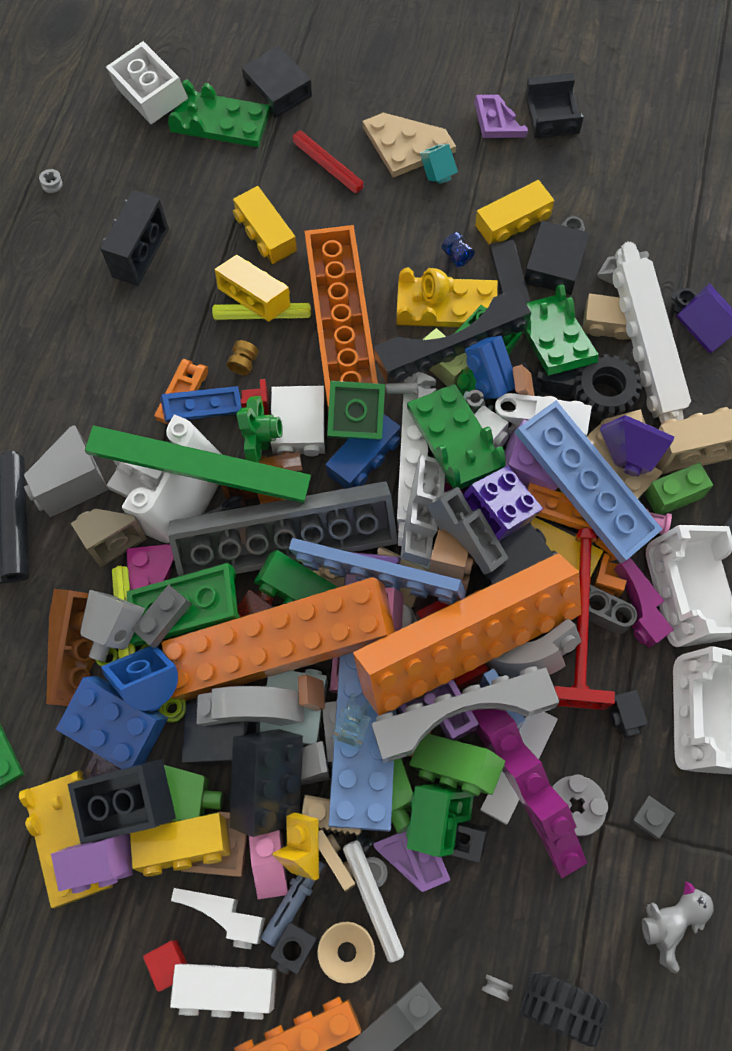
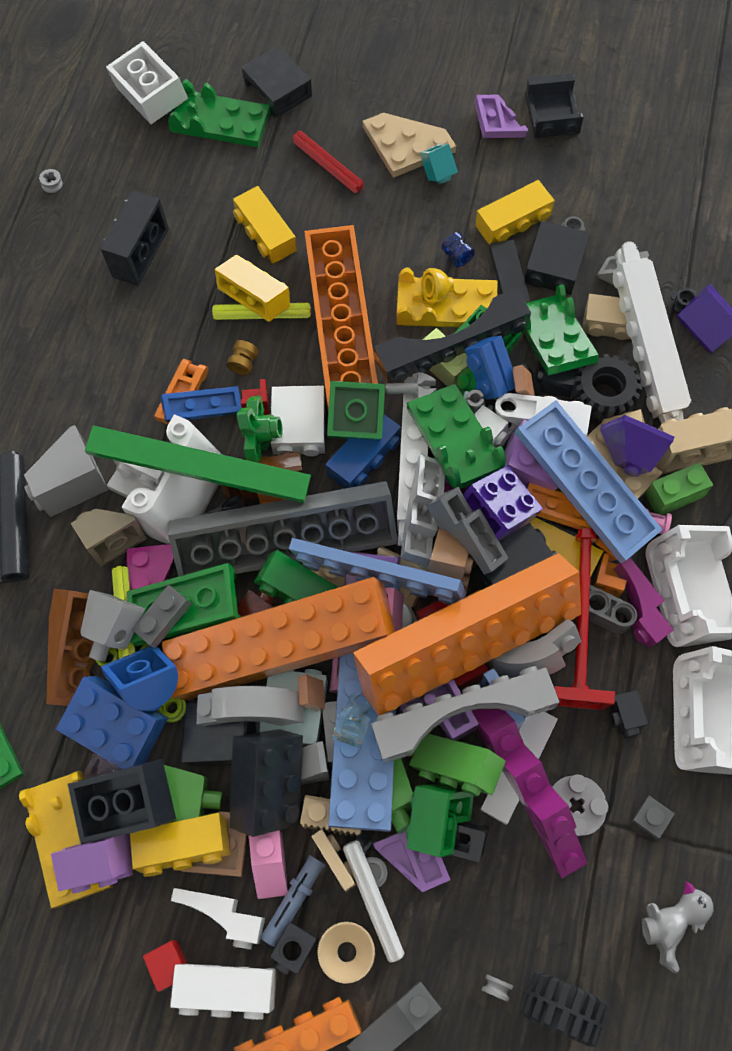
yellow slope [272,812,319,880] -> none

